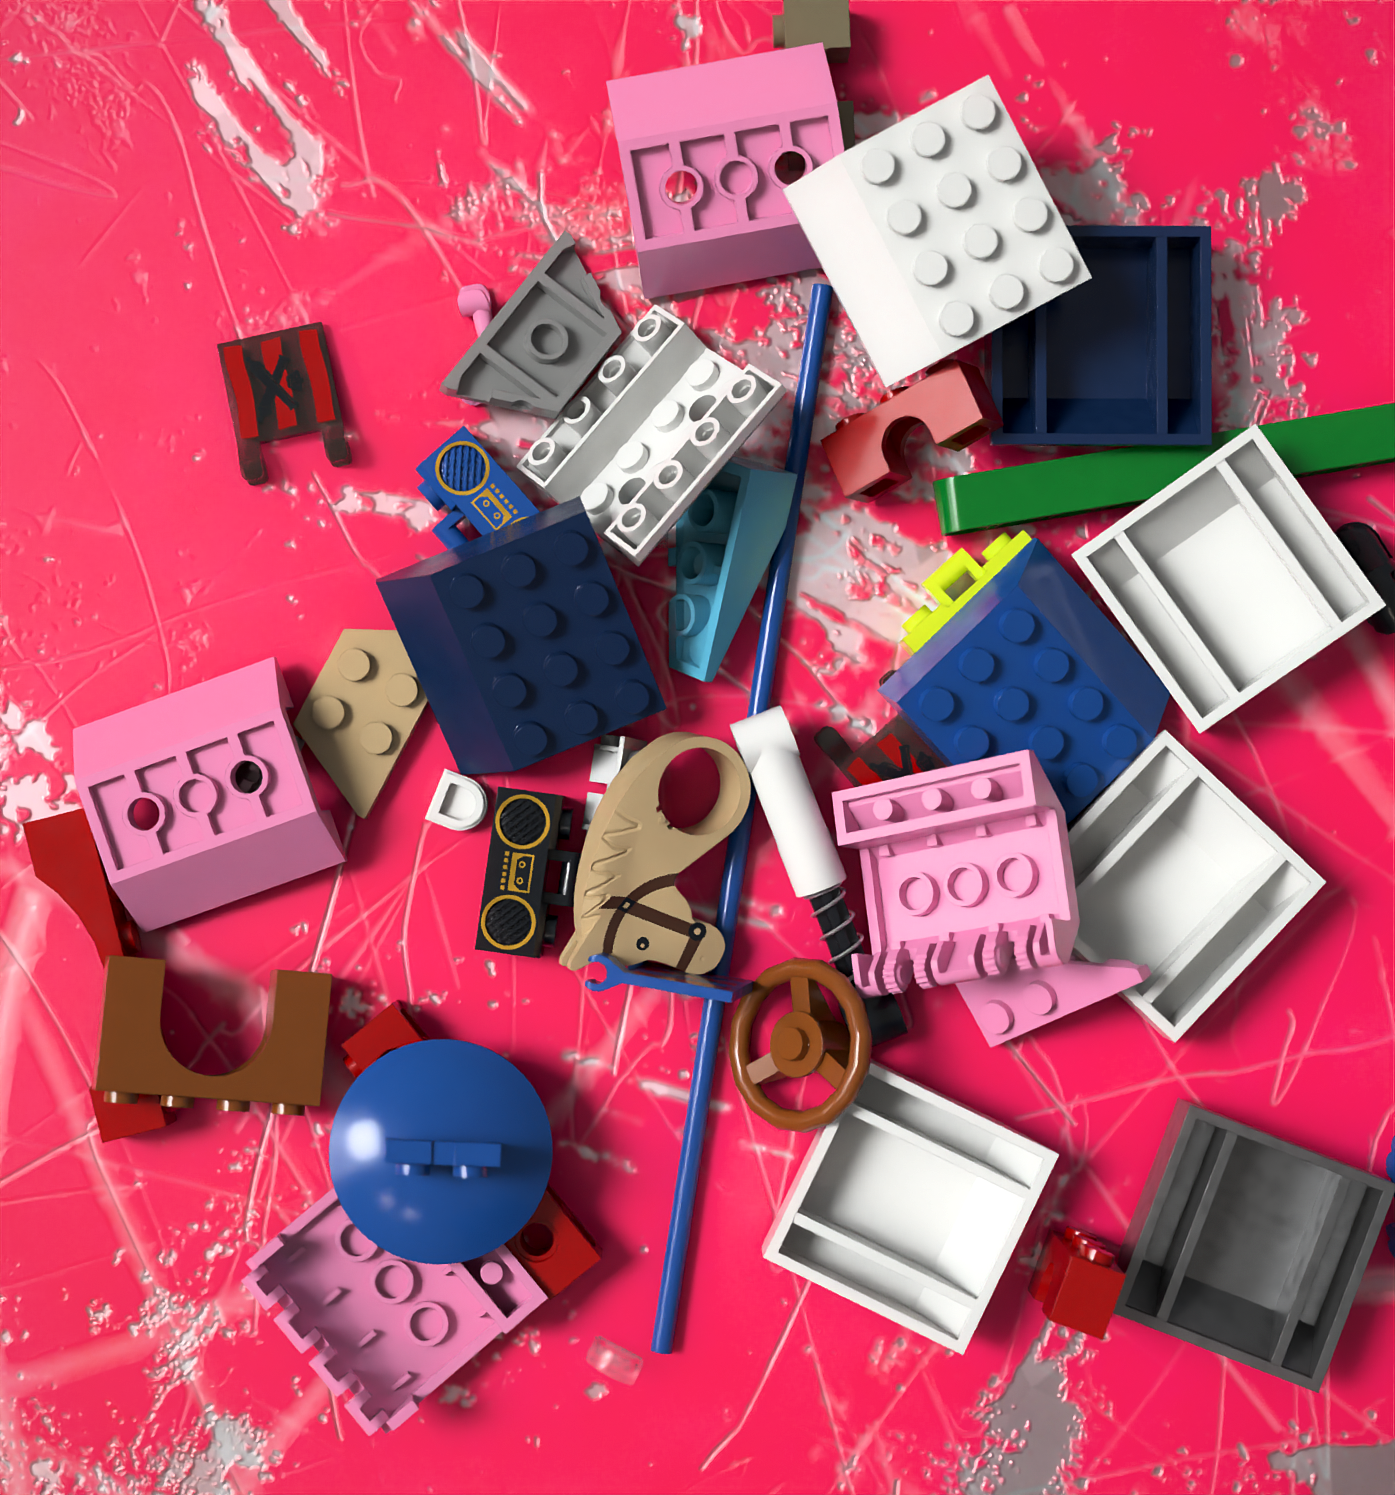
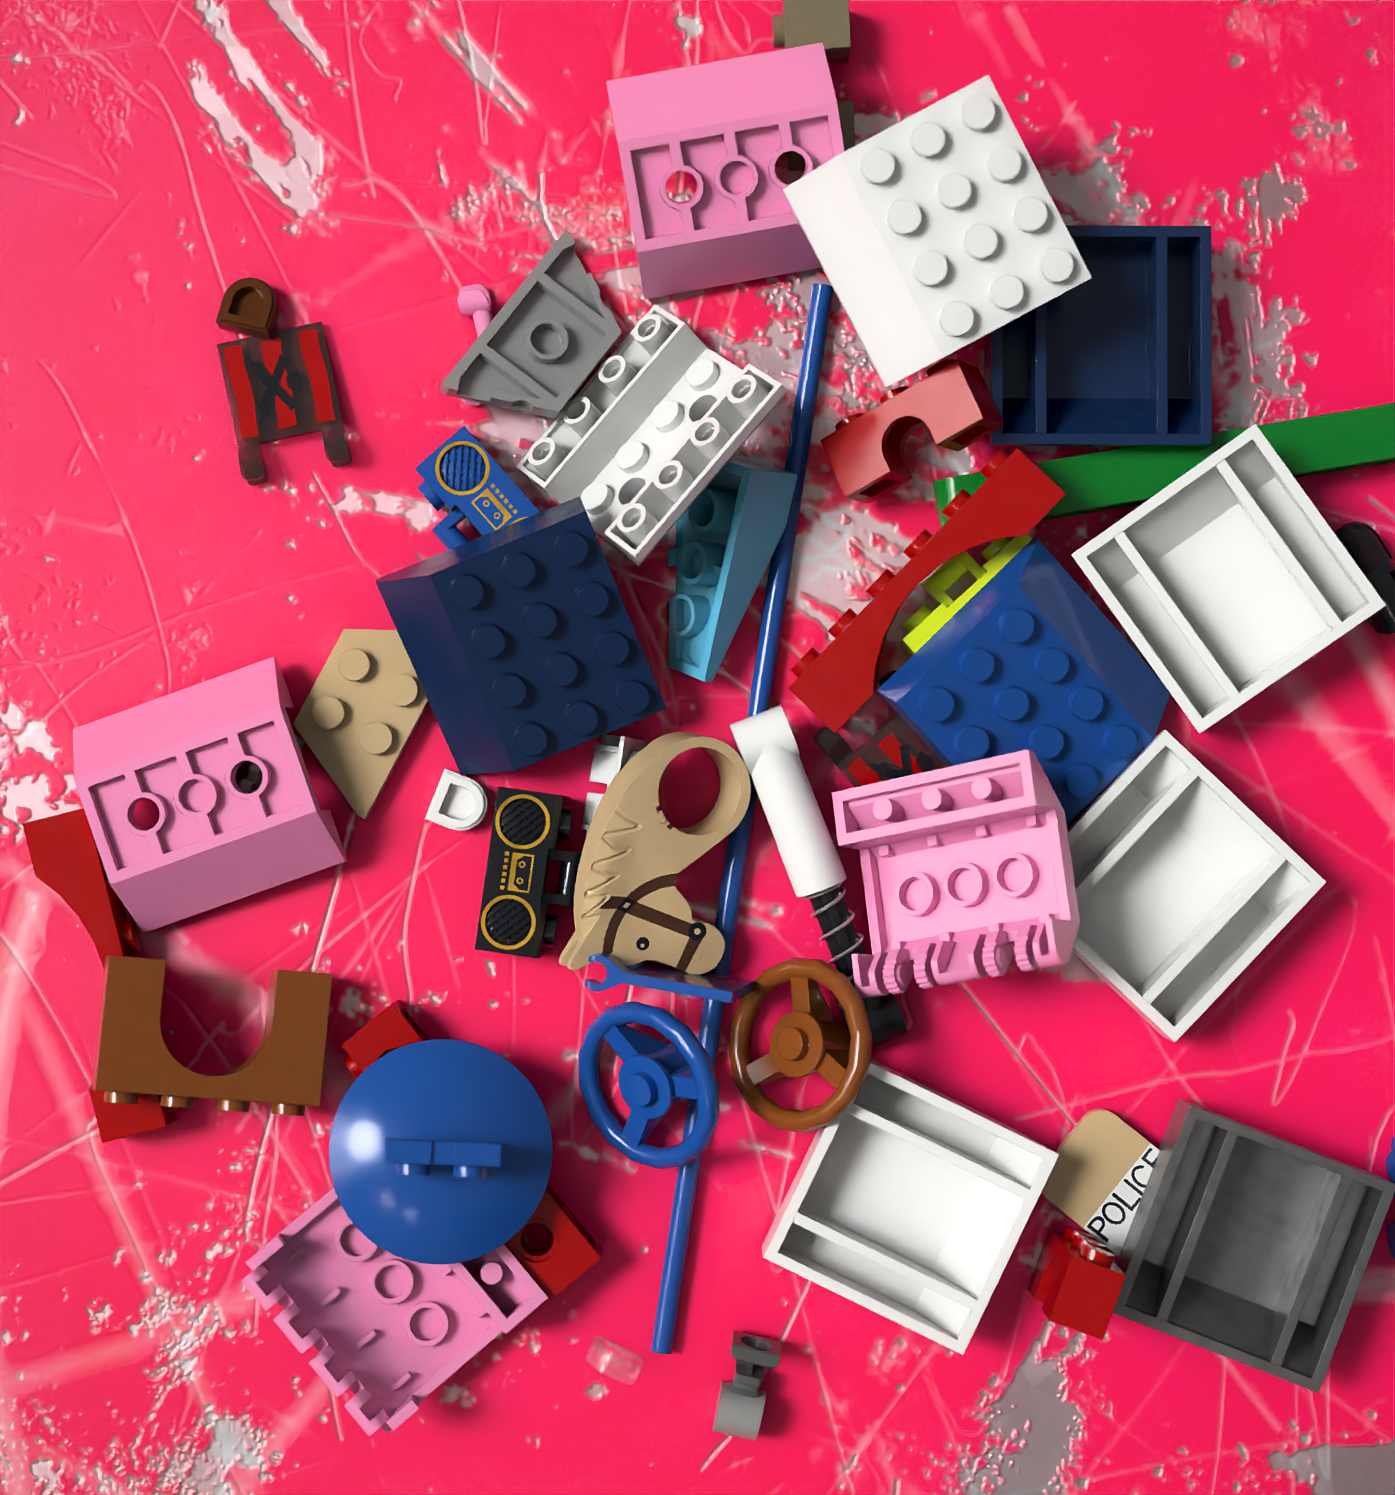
bright pink wing [955,951,1152,1048] -> none
none -> reddish brown tile [216,277,279,340]
none -> blue piece [578,1001,720,1169]
none -> leg [712,1330,781,1442]
none -> red arch [788,447,1066,733]
none -> tan piece [1042,1108,1160,1257]

